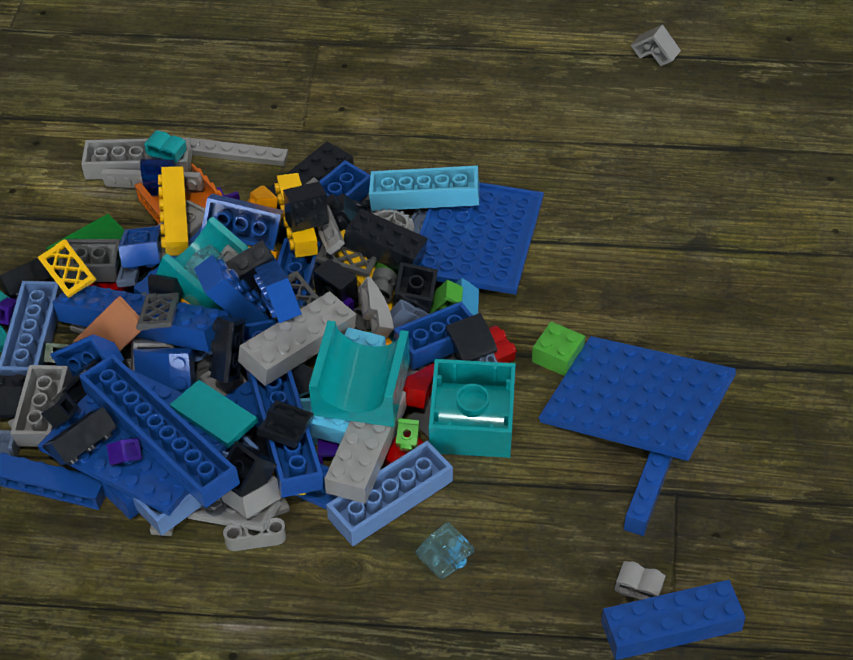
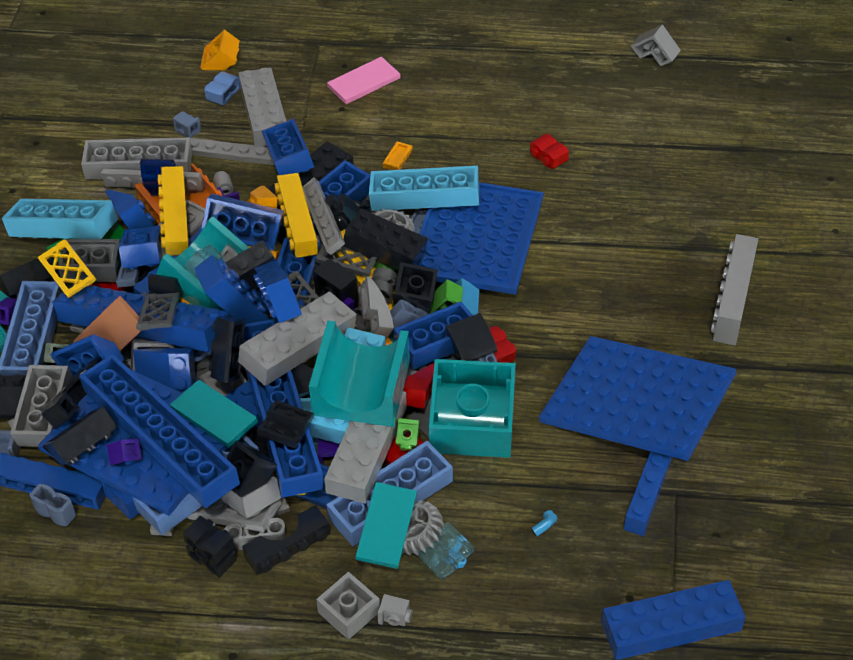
teal brick [144,130,187,164] -> none
black brick [283,181,328,233] -> none
bright green brick [532,322,585,376] -> none
light grey brick [614,561,665,600] -> none
none -> medium azure brick [2,199,118,239]
none -> sand blue brick [29,484,76,526]
none -> blue slope [105,189,155,229]
none -> sand blue brick [173,111,201,138]
none -> black brick [183,515,237,578]
none -> light orange slope [200,29,240,70]
none -> medium blue brick [204,72,240,105]
none -> light grey brick [213,171,234,195]
none -> light grey brick [238,68,286,148]
none -> black arch [242,505,330,576]
none -> blue brick [262,119,314,175]
none -> light grey brick [316,572,380,640]
none -> bright pink tile [327,57,400,104]
none -> teal tile [356,482,417,569]
none -> light grey brick [378,594,413,626]
none -> light orange tile [382,141,413,170]
none -> light grey gear [402,500,444,556]
none -> red brick [530,133,569,169]
none -> dark azure arm [532,510,557,537]
none -> light grey brick [711,234,759,346]

